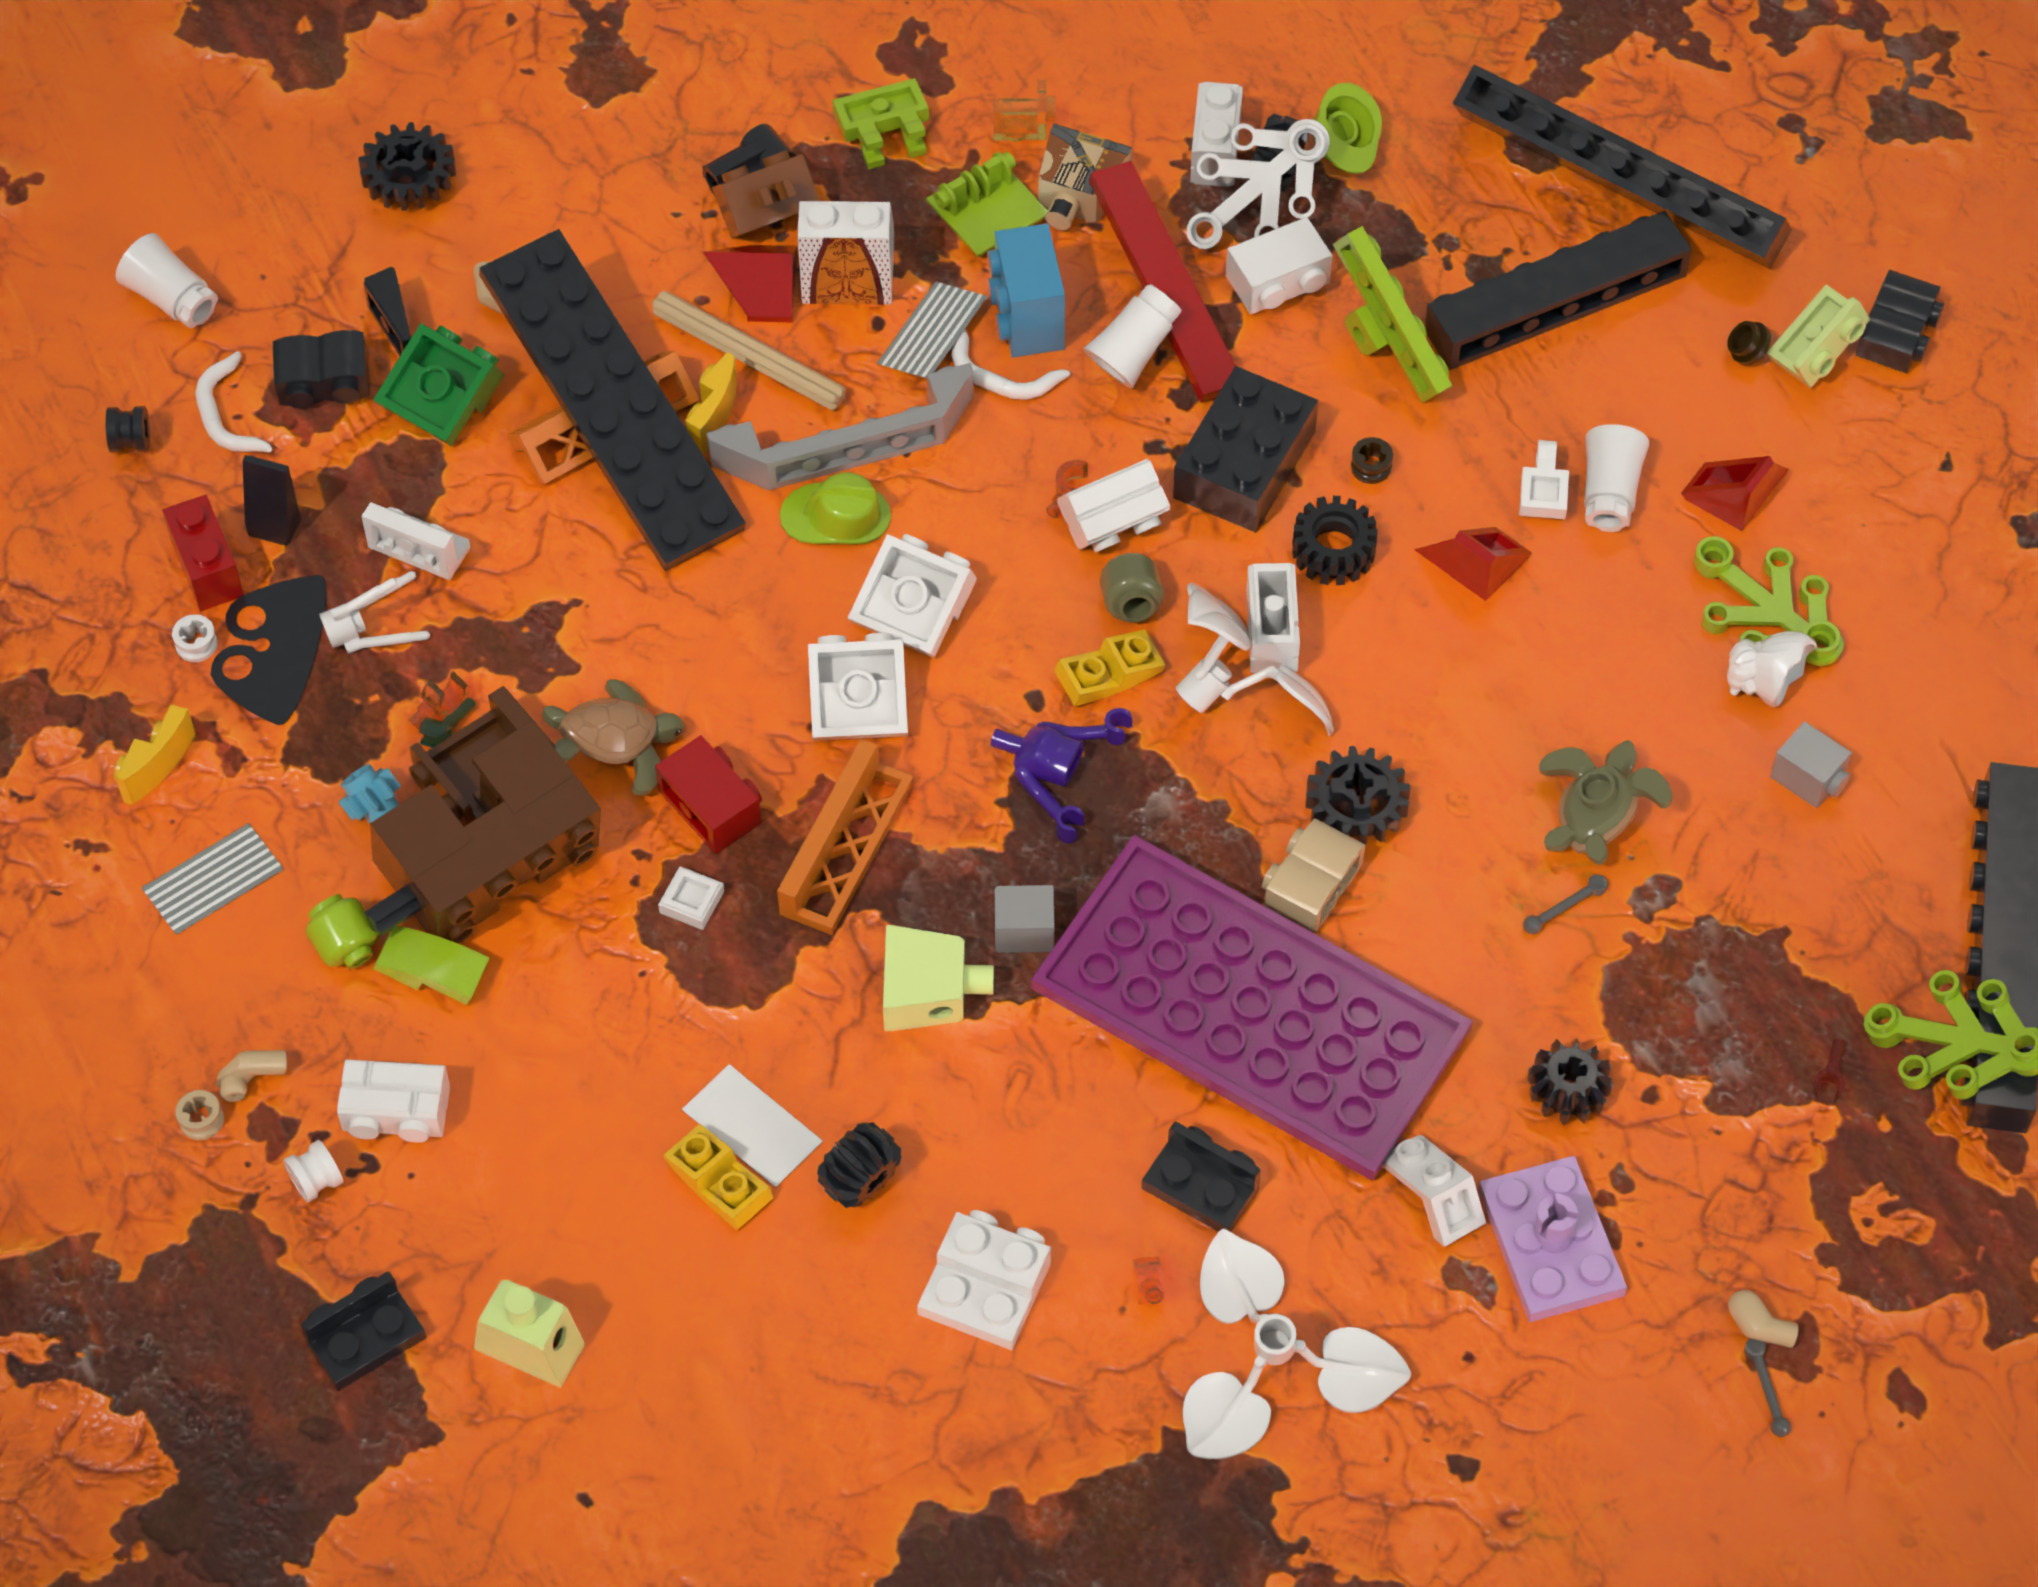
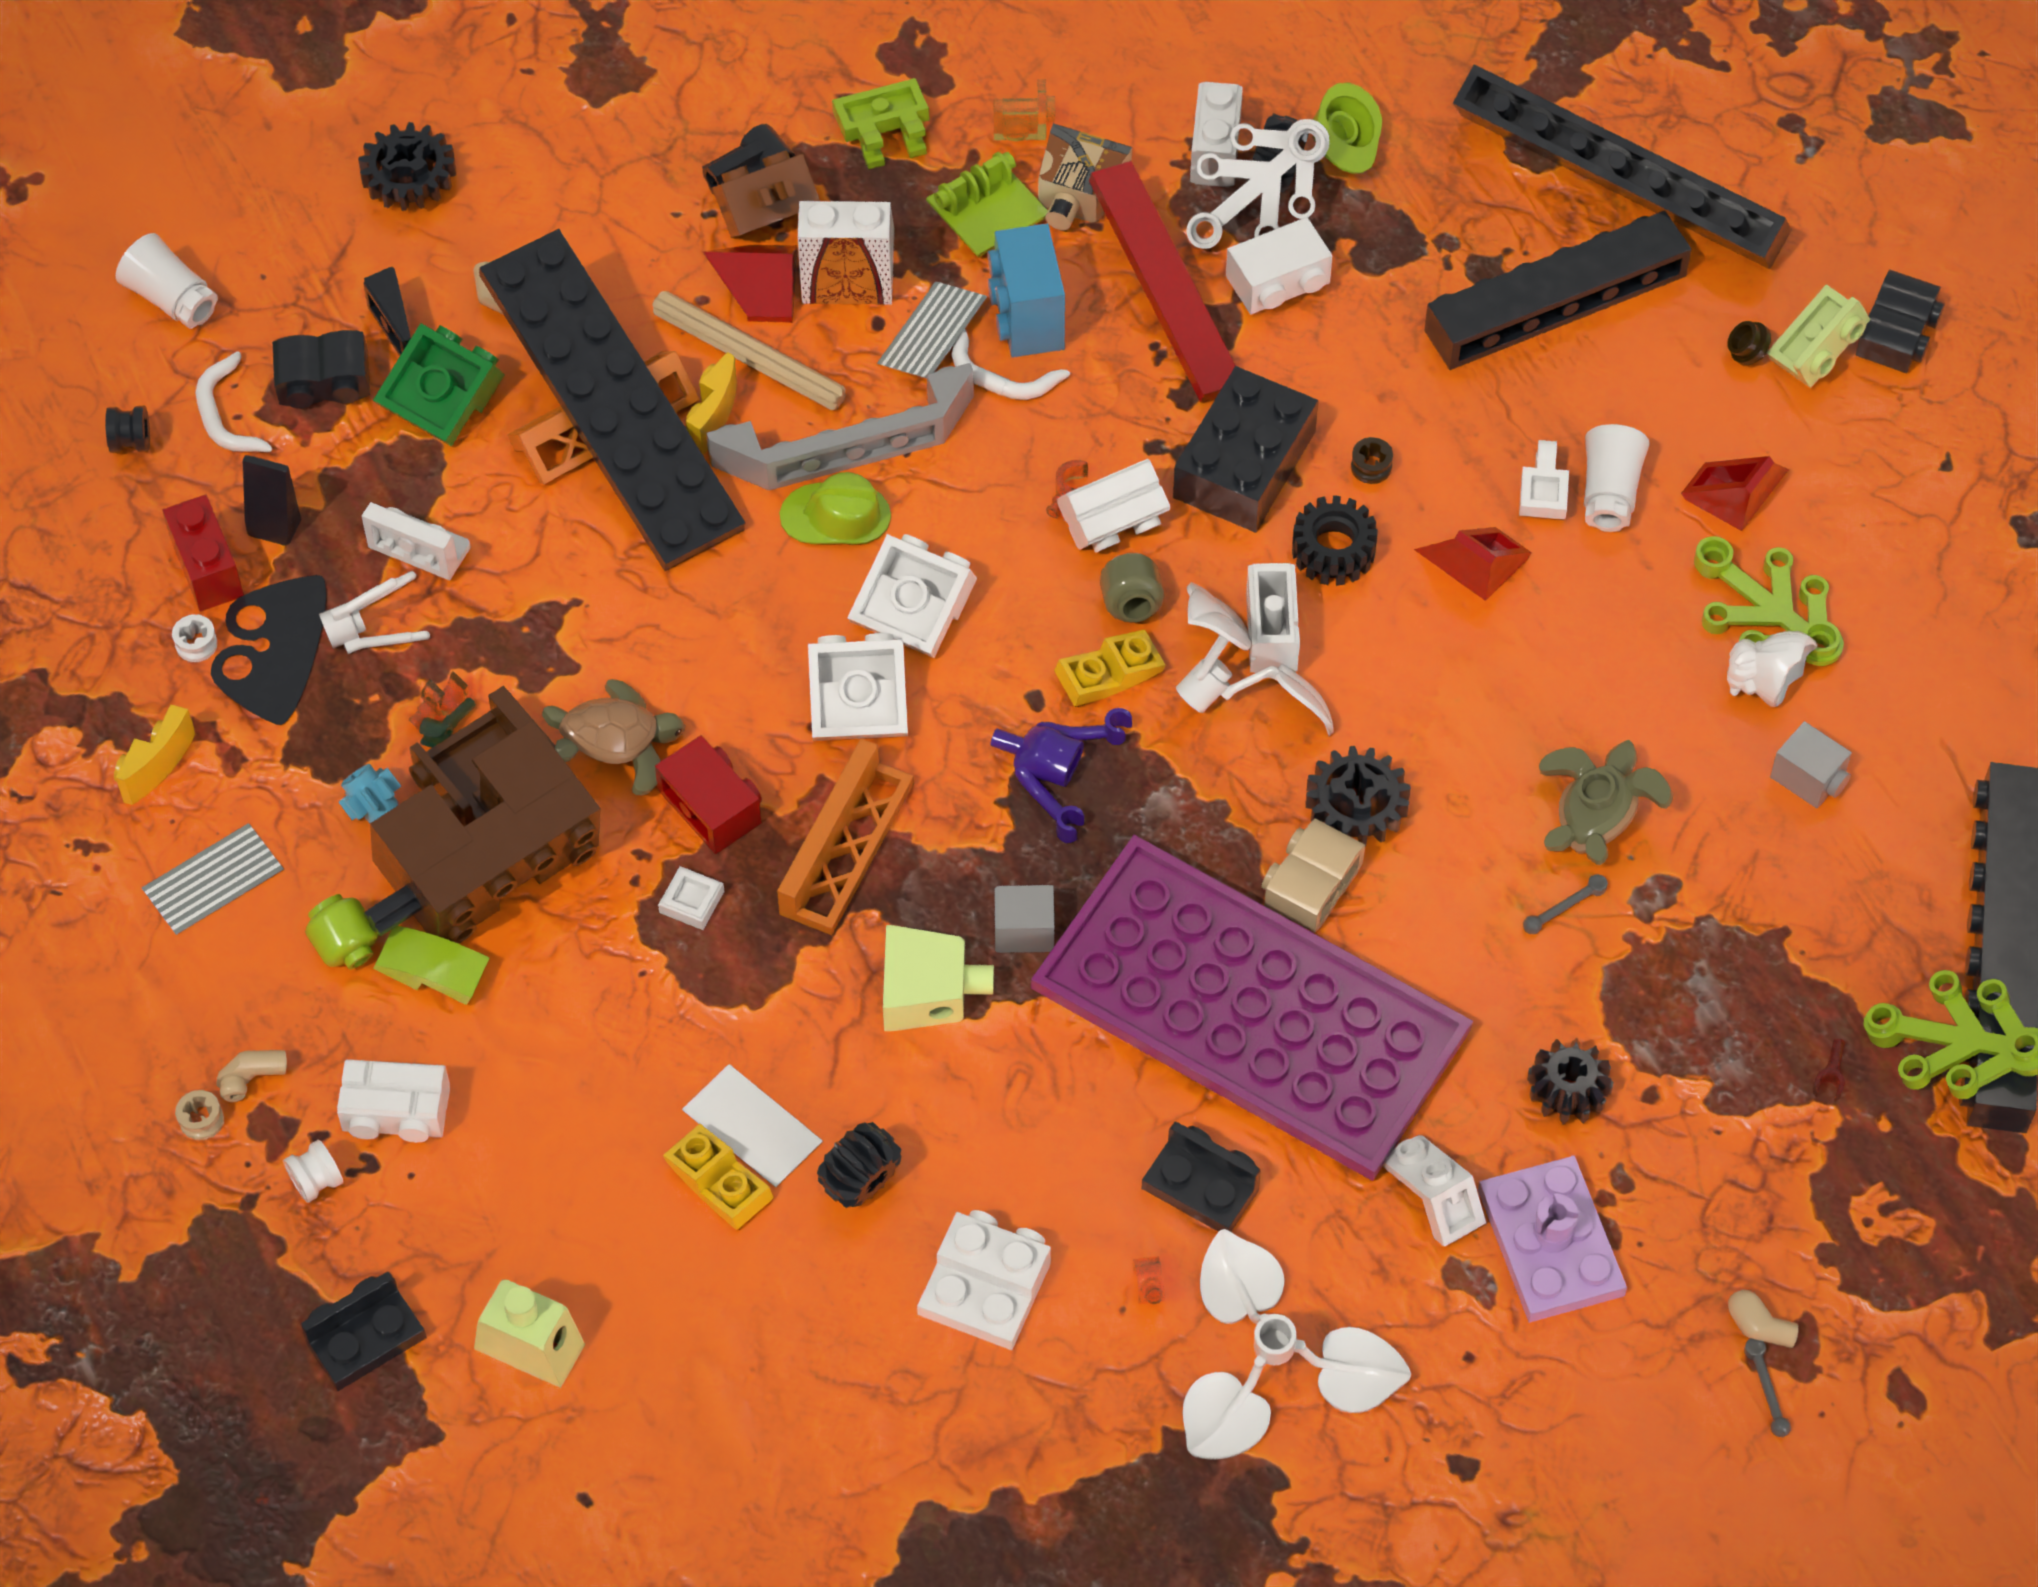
white plant [1083,284,1182,389] -> none
lime plate [1333,226,1453,403] -> none

